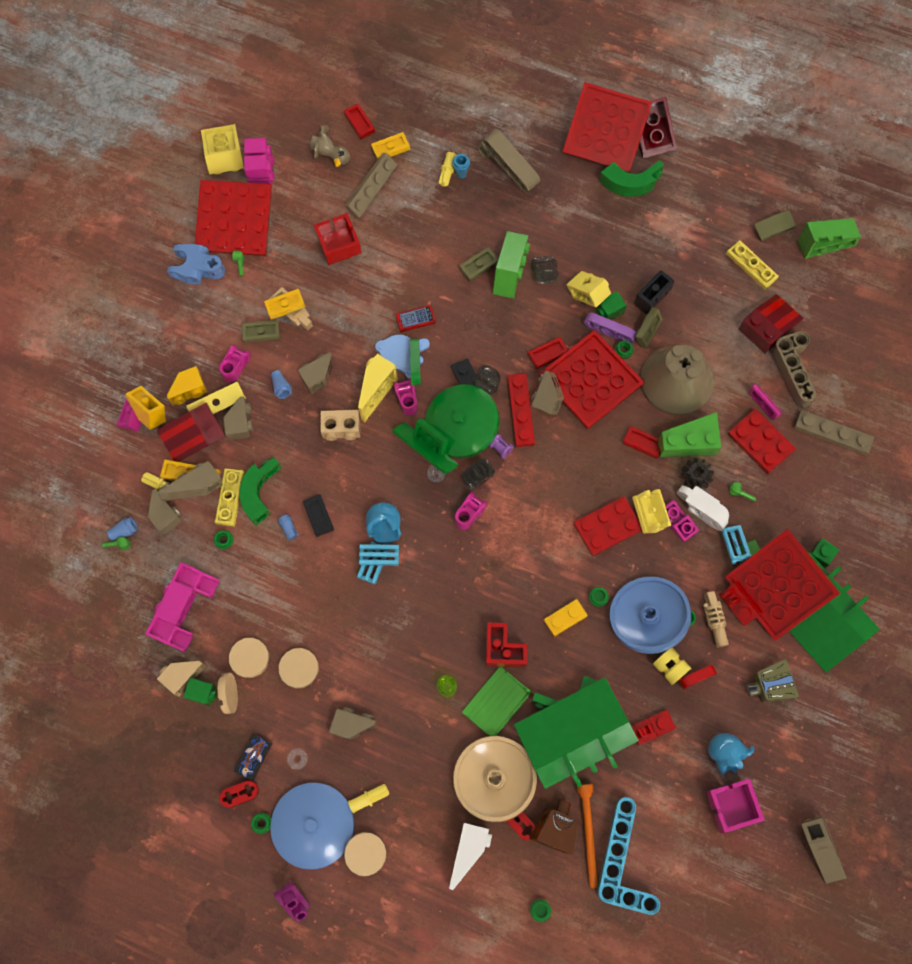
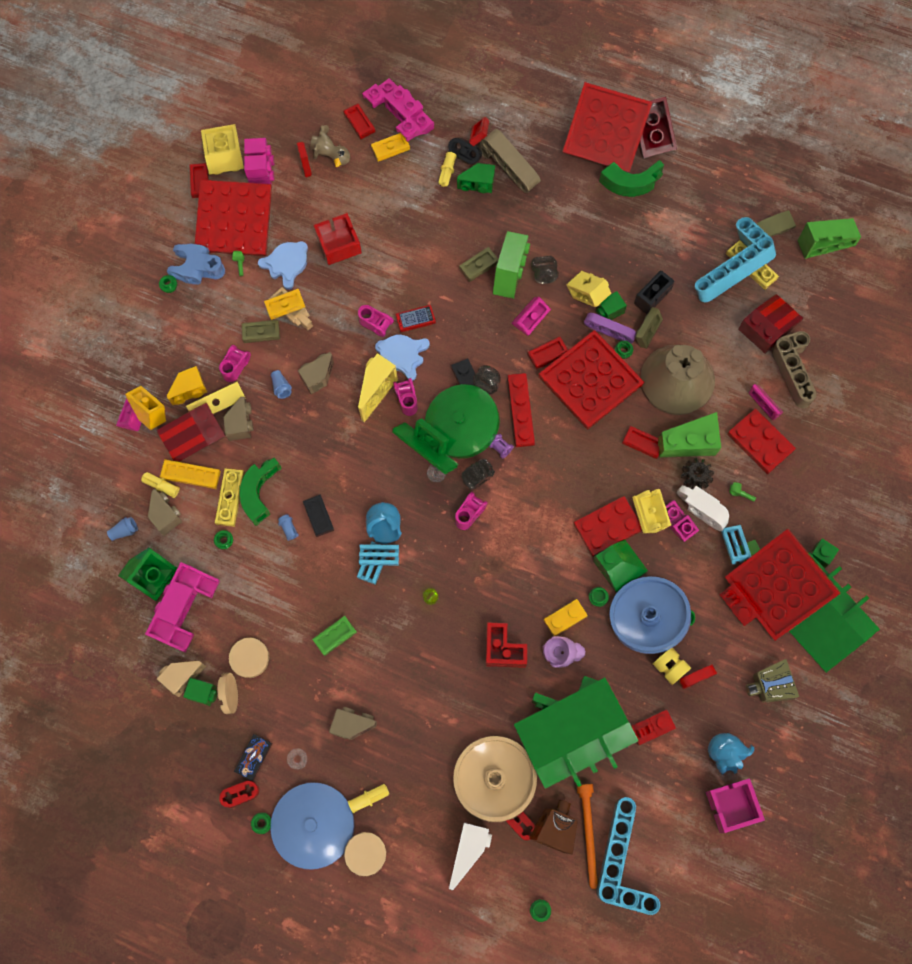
bright green hand [102,537,131,550] -> none
dark tan slope [158,461,223,501] -> none
magenta hips [273,881,311,922] -> none
tan tile [279,648,319,689] -> none
tan brick [321,410,360,441] -> none
dark tan plate [345,153,397,218] -> none
green beam [410,339,421,385] -> none
clear neon green wheel [437,675,457,698] -> none
dark azure cone [452,154,470,178] -> none
bright green piece [462,667,532,736] -> none
dark tan slope [532,371,564,415] -> none
tan hinge [703,591,729,648] -> none
dark tan plate [794,410,874,456] -> none
dark tan slope [801,815,847,884] -> none
none -> green slope [118,548,177,601]
none -> green plate [159,275,177,293]
none -> red tile [190,163,209,198]
none -> light blue tile [258,241,308,290]
none -> red tile [297,142,312,178]
none -> bright green plate [312,616,357,656]
none -> dark pink piece [358,305,394,337]
none -> dark pink bracket [362,78,434,142]
none -> clear neon green hinge [423,588,439,605]
none -> black plate [448,137,482,164]
none -> green slope [457,163,495,193]
none -> red tile [469,117,489,147]
none -> dark pink slope [512,297,551,336]
none -> lavender piece [542,636,586,668]
none -> green slope [593,540,648,593]
none -> medium azure beam [695,217,776,302]

